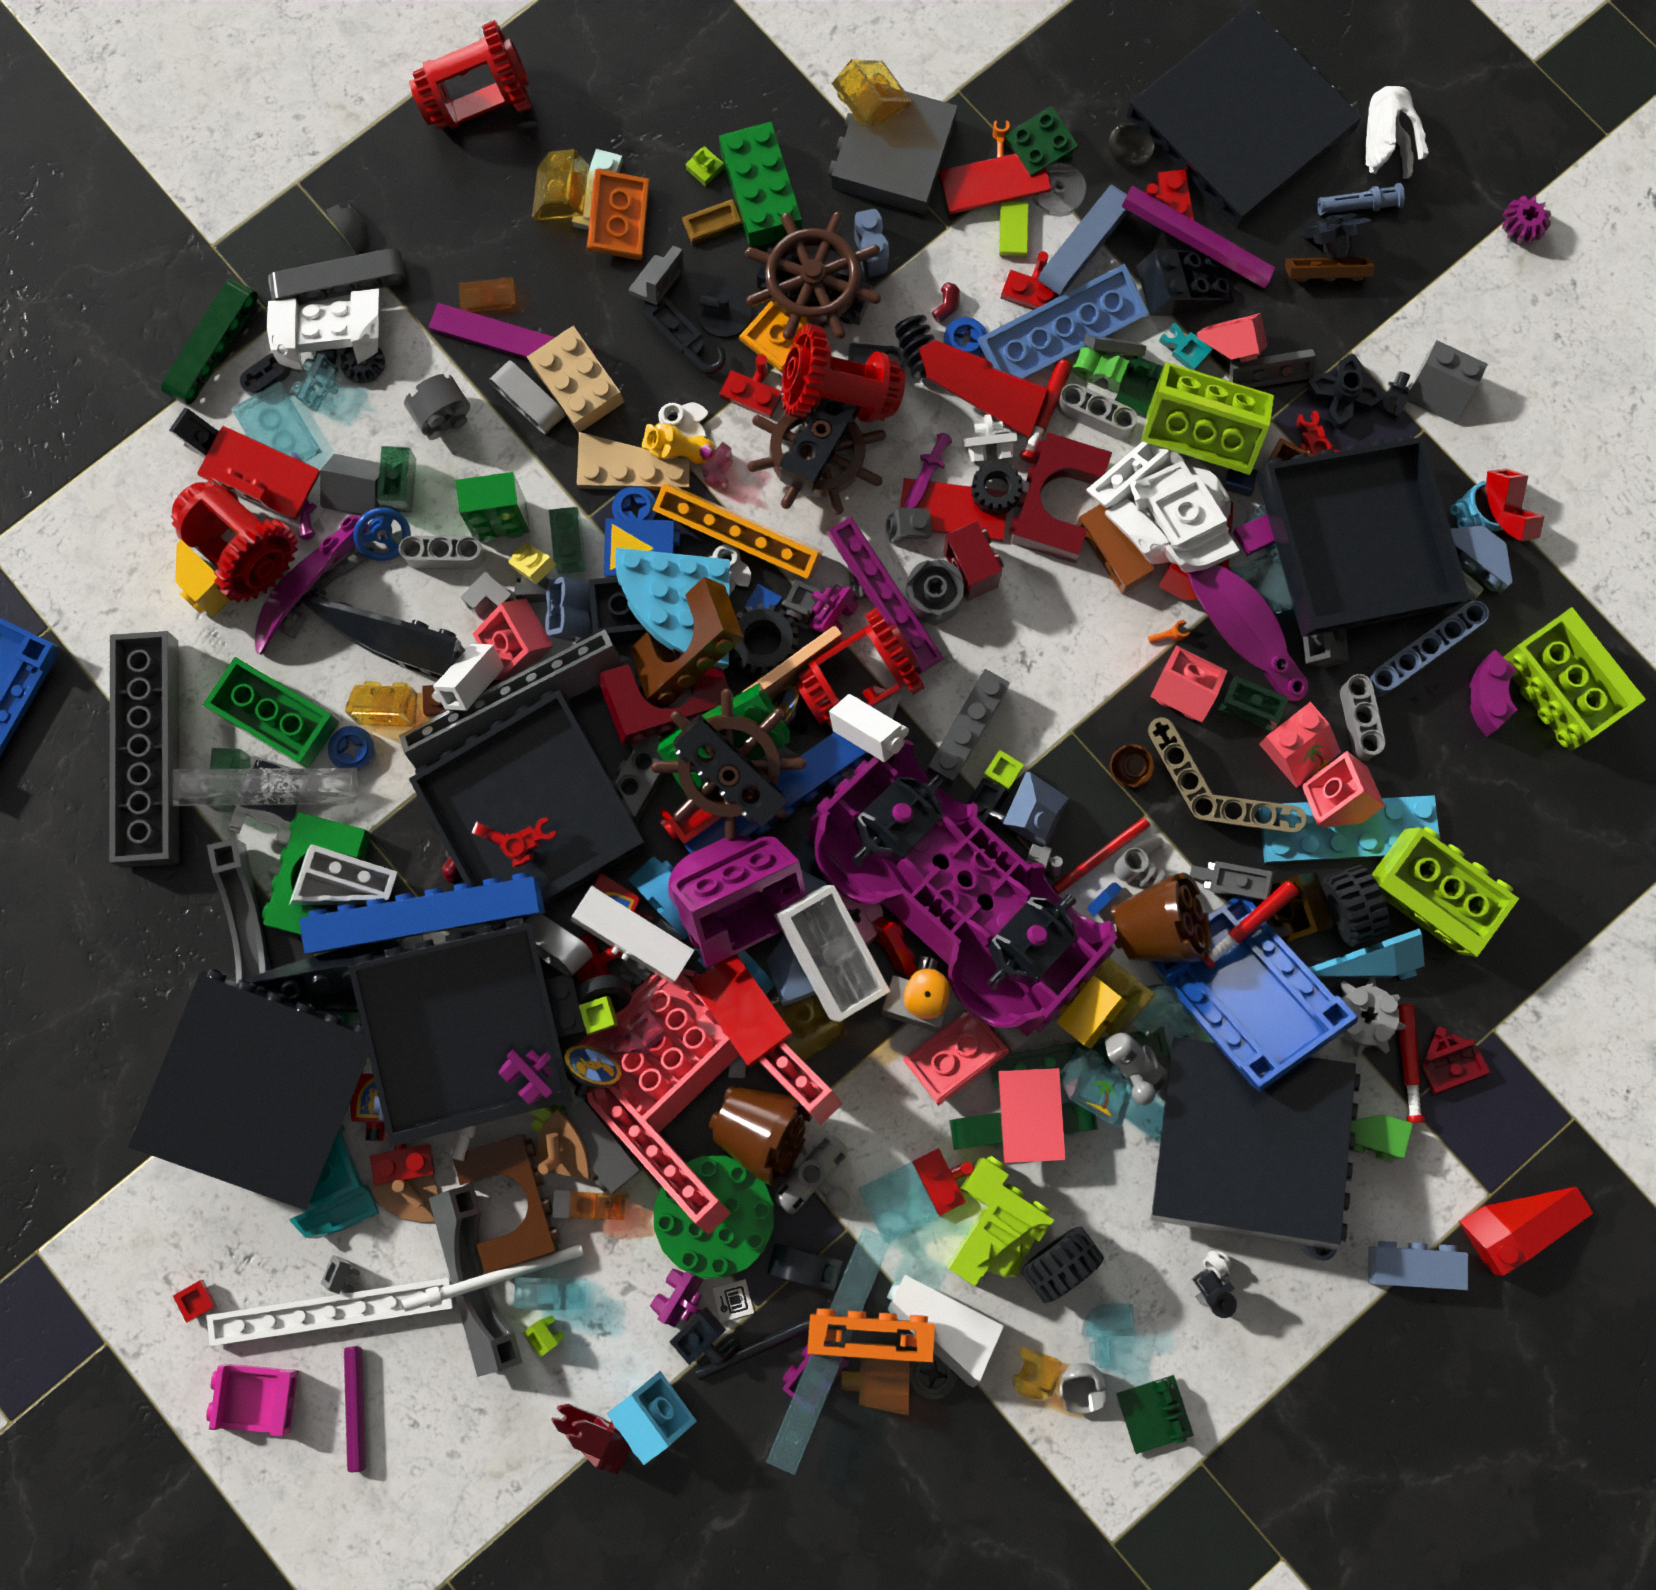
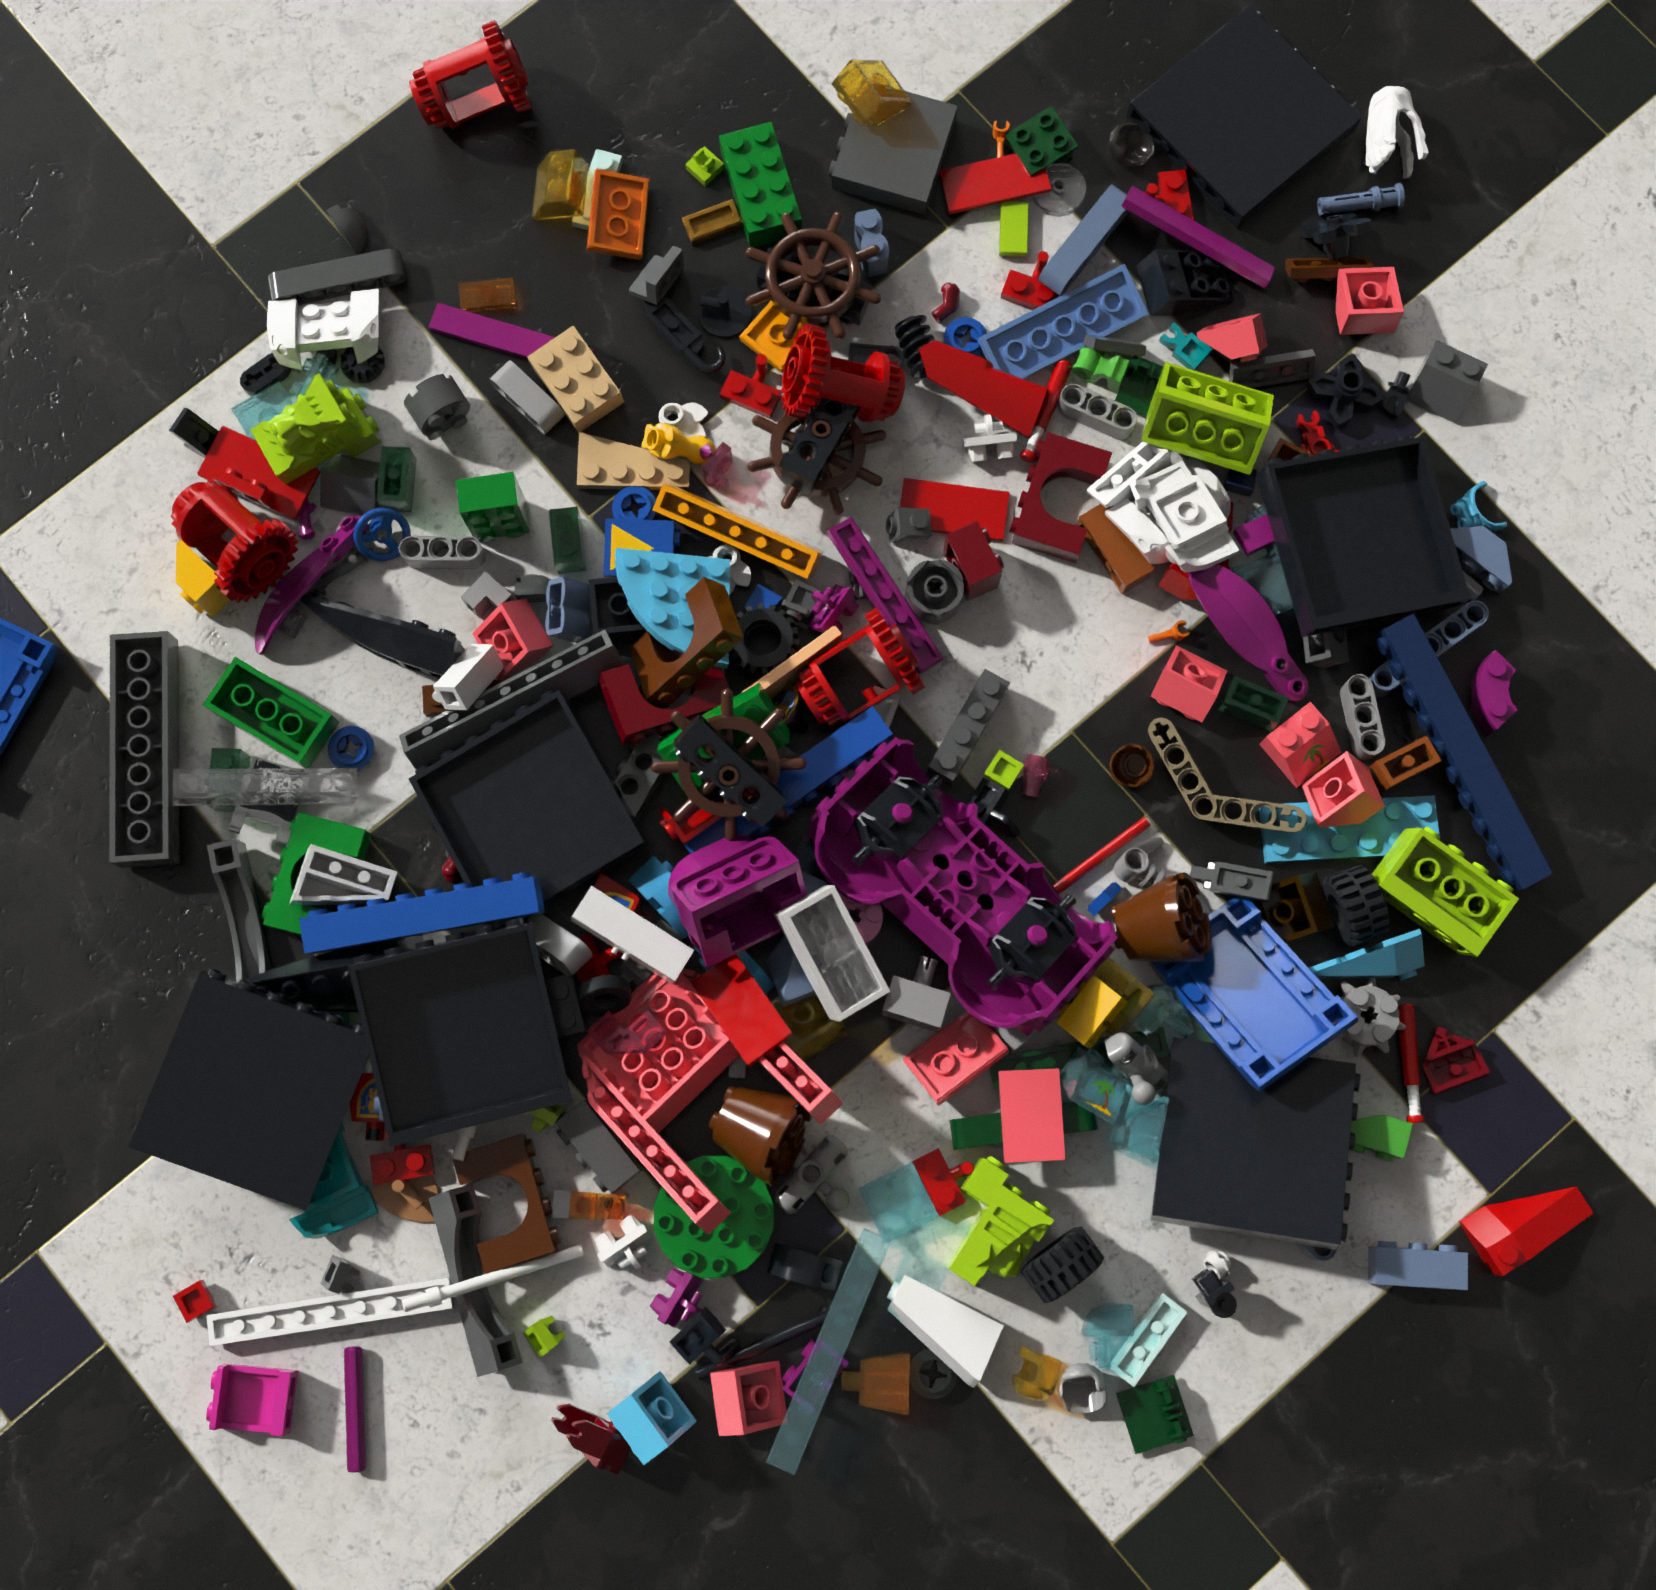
dark green beam [161,279,258,405] -> none
clear yellow slope [345,681,418,727] -> none
red piece [472,817,558,868] -> none
magenta hips [498,1049,554,1105] -> none
light yellow plate [507,542,557,584] -> none
clear light blue brick [514,1277,587,1310] -> none
medium nougat shield [537,1109,590,1179] -> none
shield [563,1045,621,1098] -> none
lime tile [579,996,618,1035] -> none
white sticker [712,1279,754,1322] -> none
orange brick [807,1308,935,1363] -> none
white brick [829,694,909,762] -> none
red plate [871,916,918,978] -> none
magenta sword [904,433,952,508] -> none
light orange helmet [904,969,950,1019] -> none
black tyre [971,460,1023,515] -> none
sand blue slope [1003,772,1069,847] -> none
light grey piece [1026,844,1063,877] -> none
red piece [1203,881,1299,969] -> none
red brick [1486,468,1545,541] -> none
magenta gear [1502,195,1551,245] -> none
lime brick [1504,607,1646,752] -> none
none -> lime brick [250,373,381,484]
none -> white hips [595,1215,654,1270]
none -> coral slope [710,1360,788,1436]
none -> clear pink cone [1022,754,1051,798]
none -> light aqua plate [1108,1293,1187,1387]
none -> clear light blue slope [1110,1096,1169,1159]
none -> coral slope [1335,267,1404,335]
none -> dark orange brick [1368,735,1441,793]
none -> dark blue brick [1374,614,1553,891]

